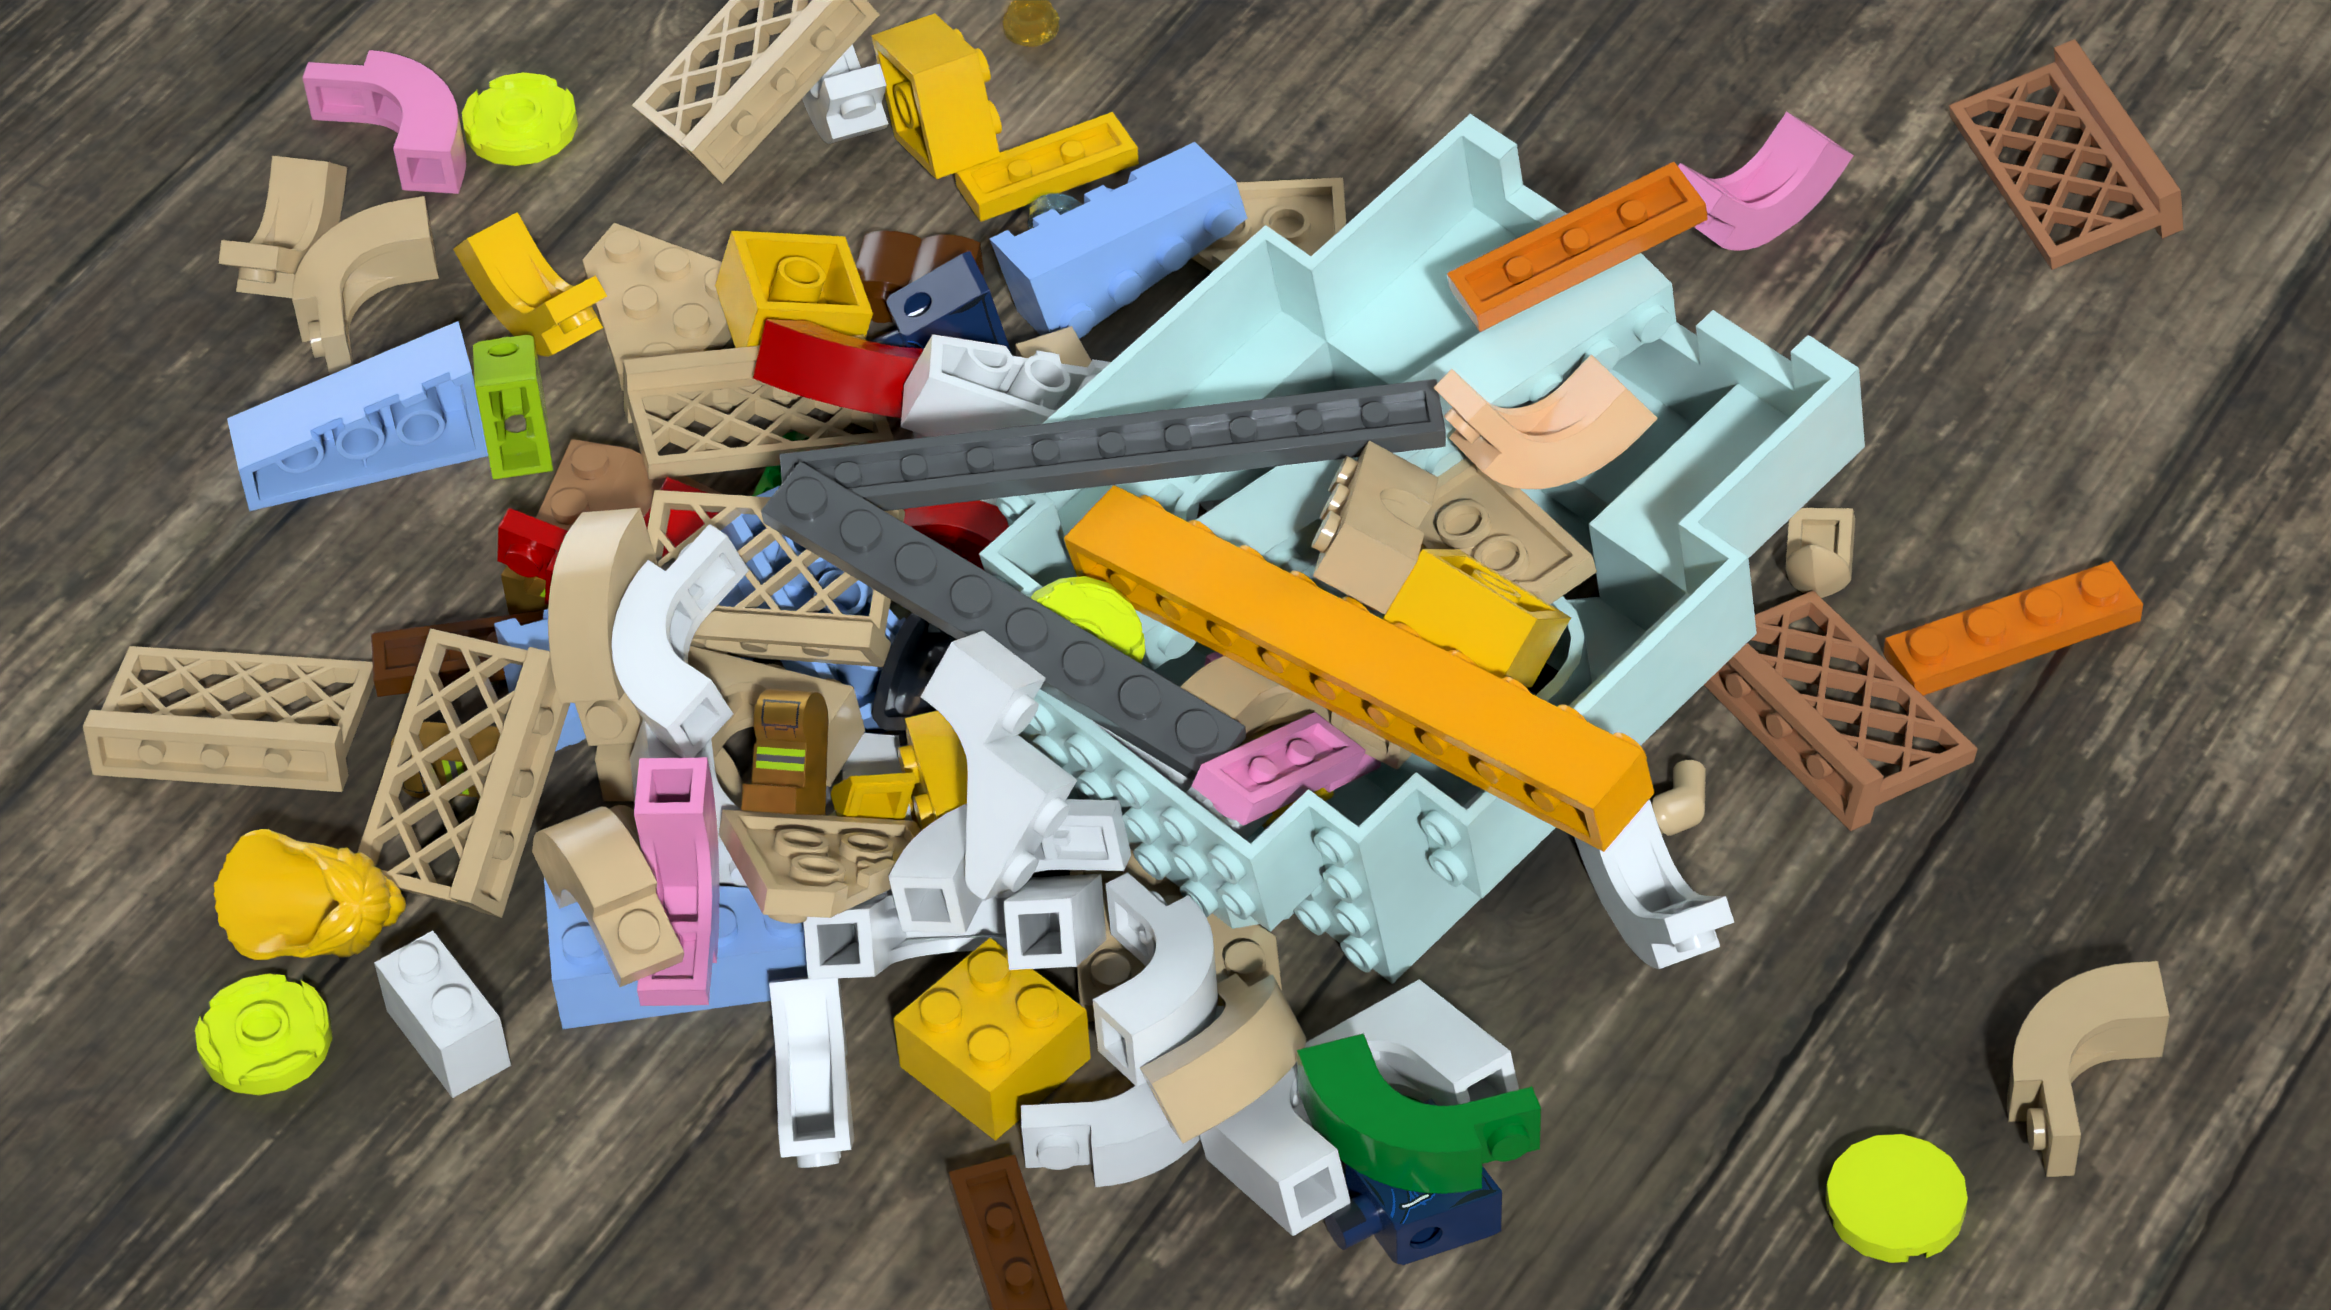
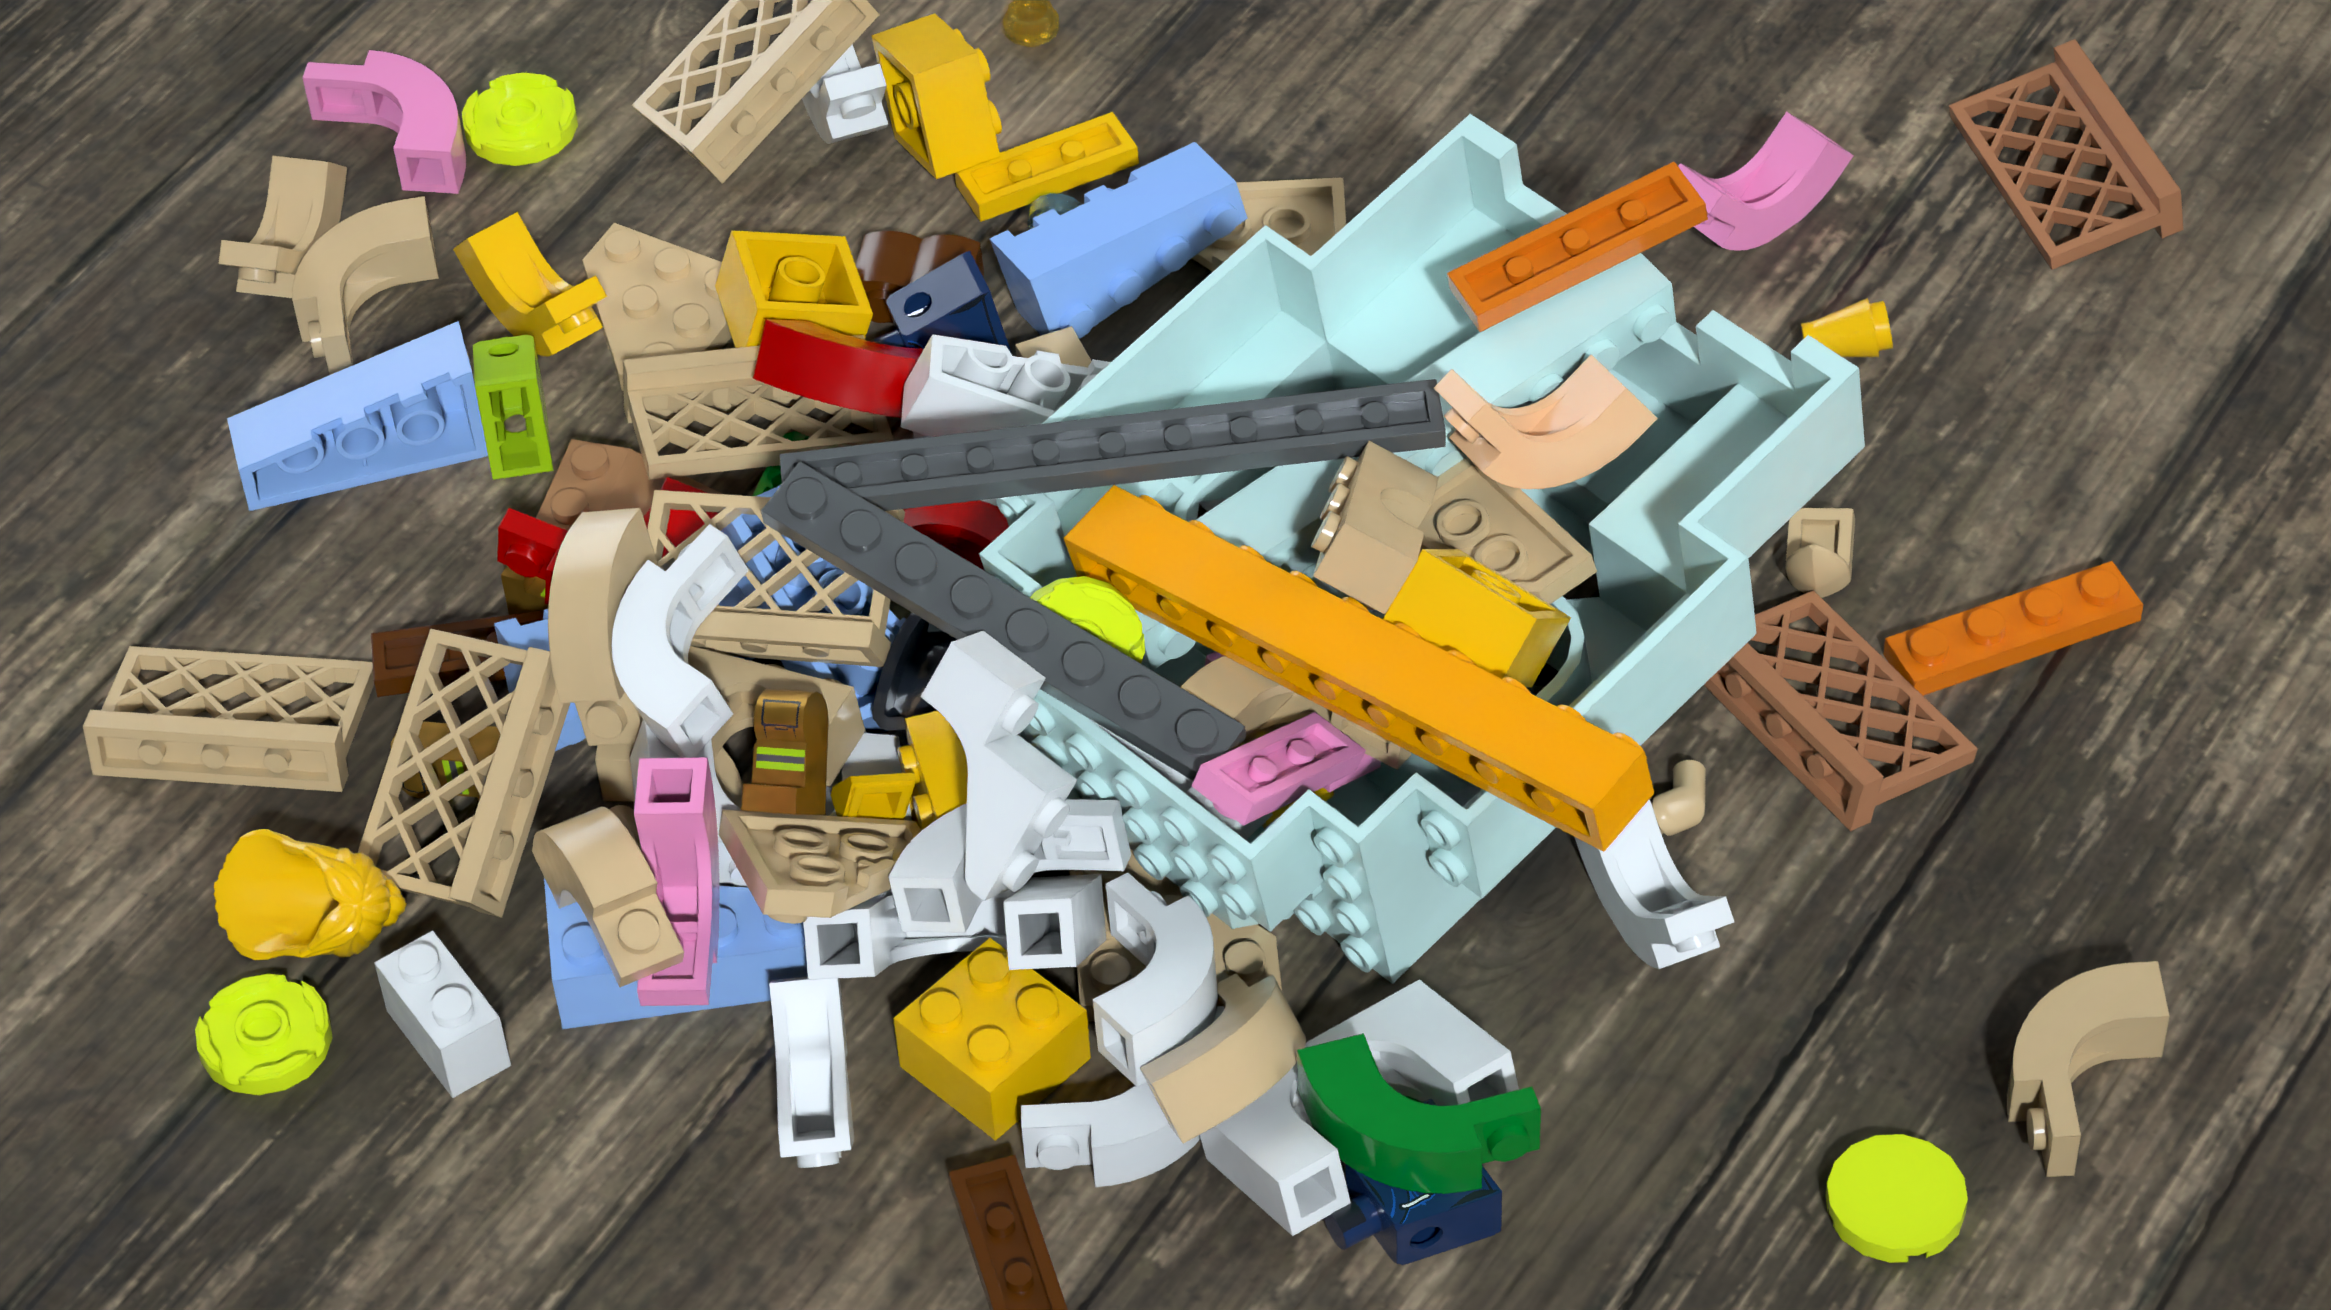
none -> yellow cone [1801,298,1893,357]

